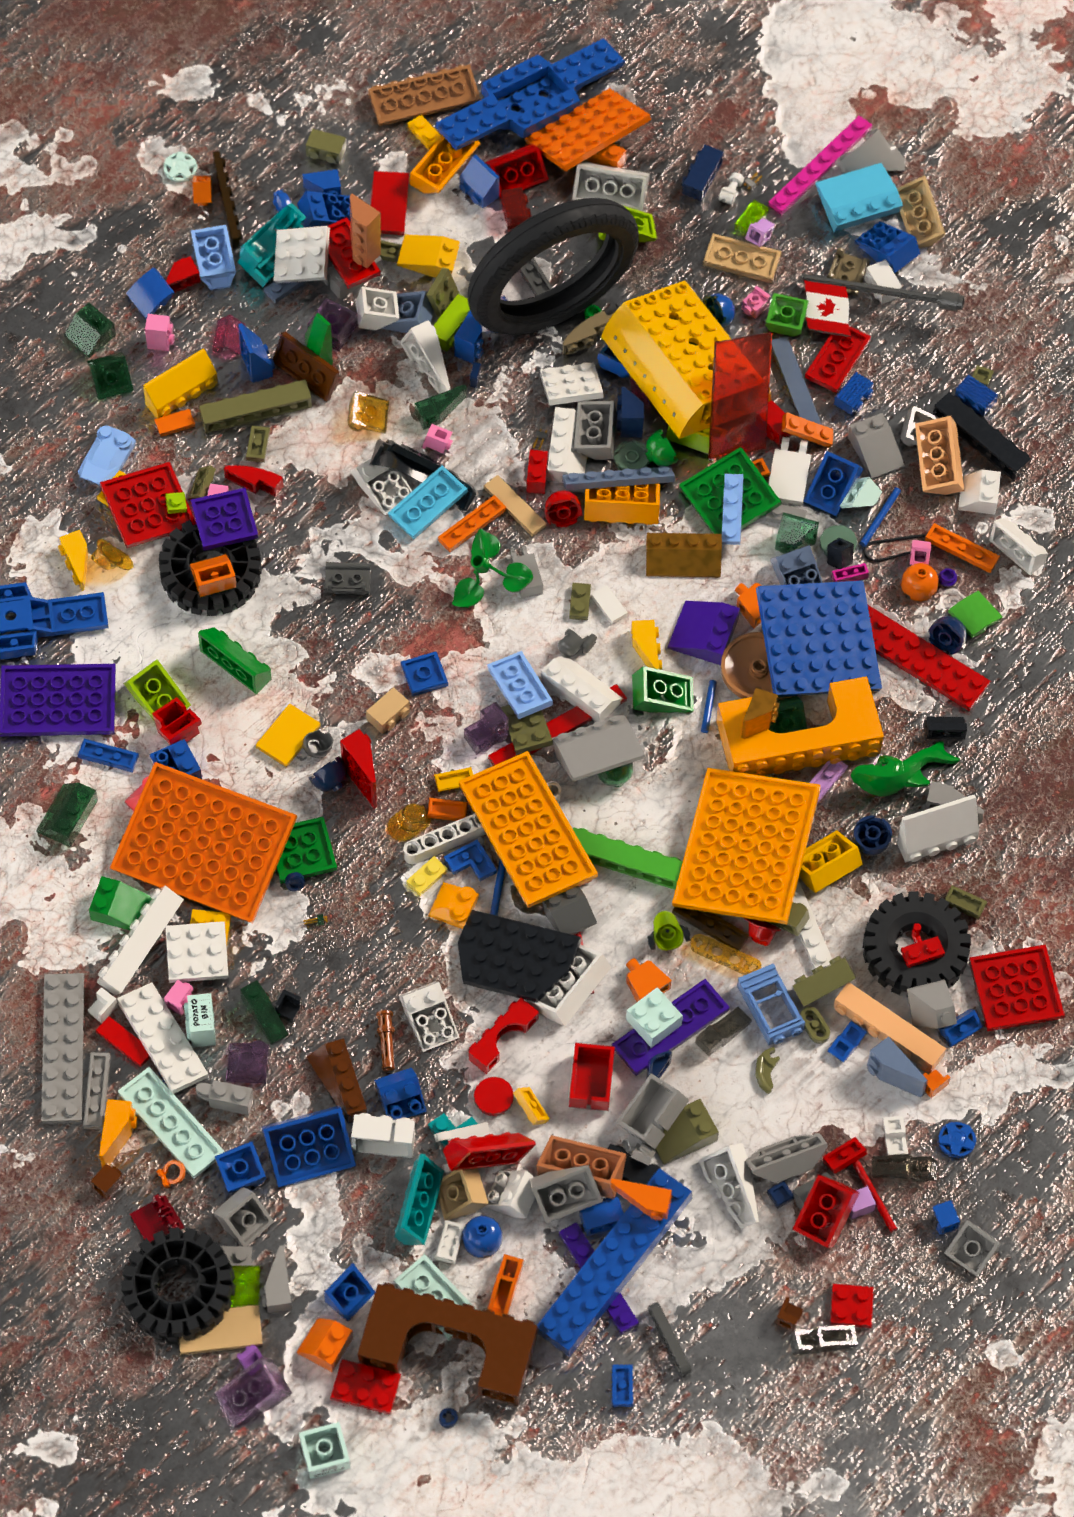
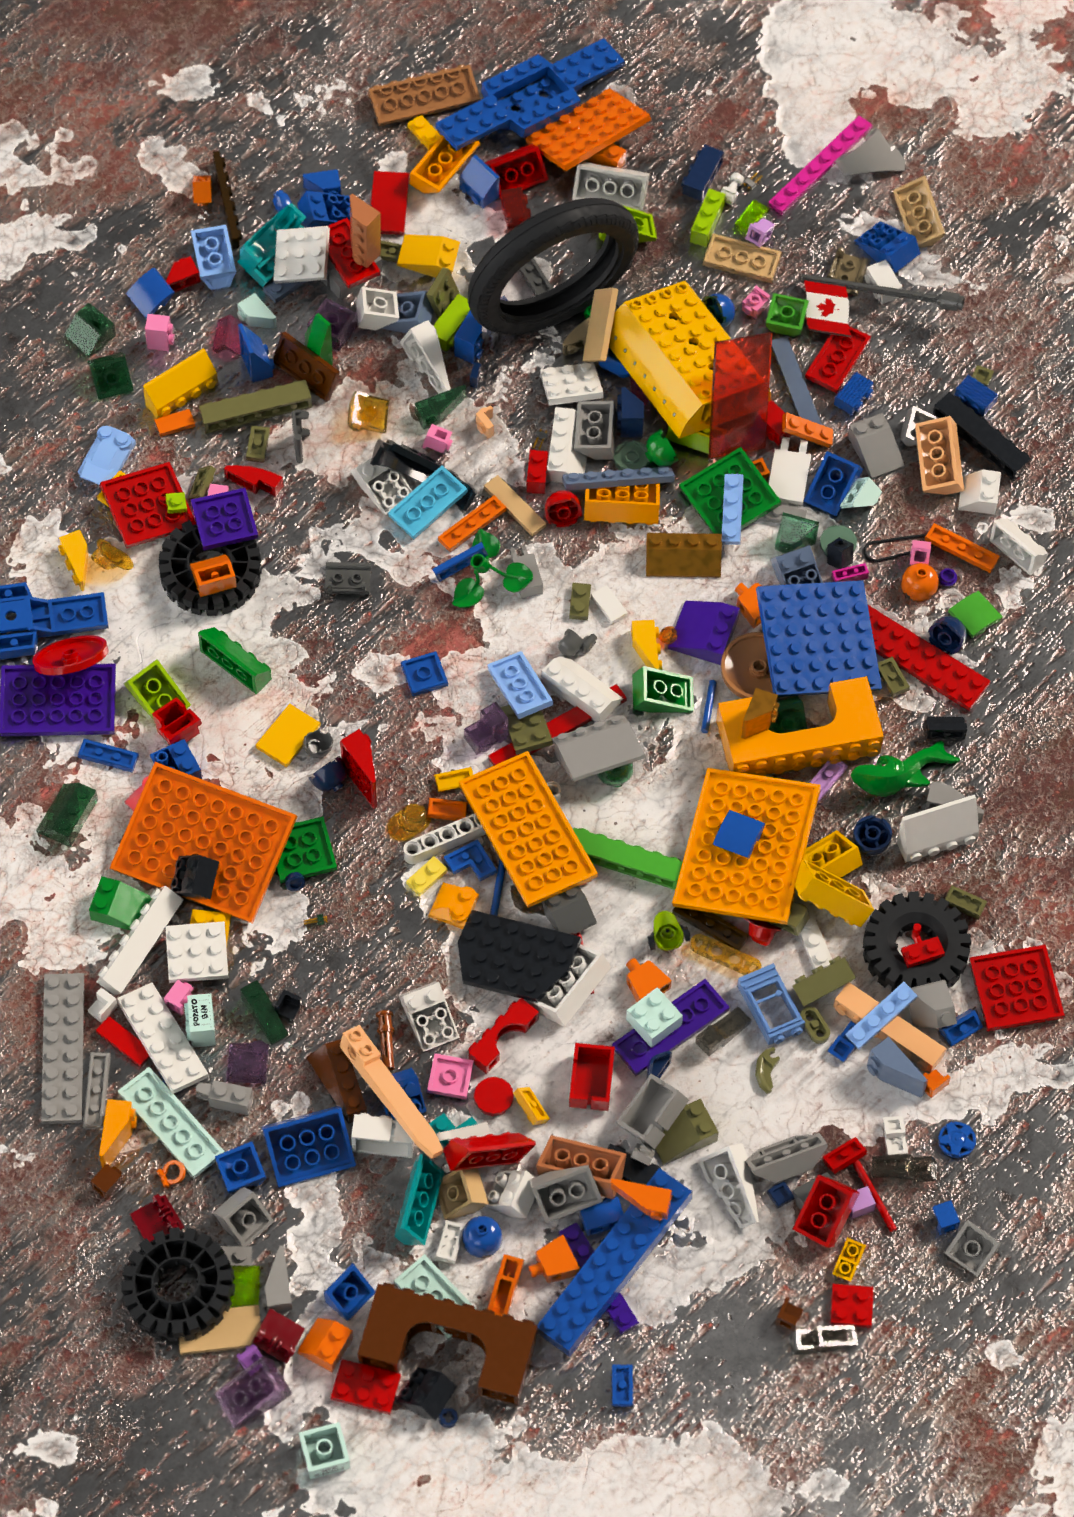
light aqua wheel [164,152,197,182] -> none
olive brick [306,129,346,164] -> none
tan brick [366,687,410,734] -> none
dark grey beam [647,1302,692,1376] -> none
medium azure slope [815,163,903,232] -> none
blue bar [859,487,901,547] -> none
none -> red dish [32,635,109,675]
none -> black slope [171,855,219,900]
none -> light aqua slope [237,293,277,329]
none -> dark red hinge [251,1308,305,1364]
none -> dark grey piece [291,409,310,463]
none -> light nougat piece [340,1025,443,1159]
none -> black slope [396,1367,457,1421]
none -> bright pink plate [427,1054,474,1100]
none -> blue tile [432,542,488,582]
none -> light nougat bracket [476,405,494,438]
none -> orange torso [528,1235,580,1283]
none -> tan tile [582,288,618,362]
none -> clear orange plate [659,626,677,644]
none -> lime brick [690,189,726,248]
none -> blue slope [713,810,766,859]
none -> yellow slope [795,859,874,928]
none -> yellow slope [832,1238,866,1282]
none -> light blue plate [845,982,918,1050]
none -> olive plate [878,657,910,697]

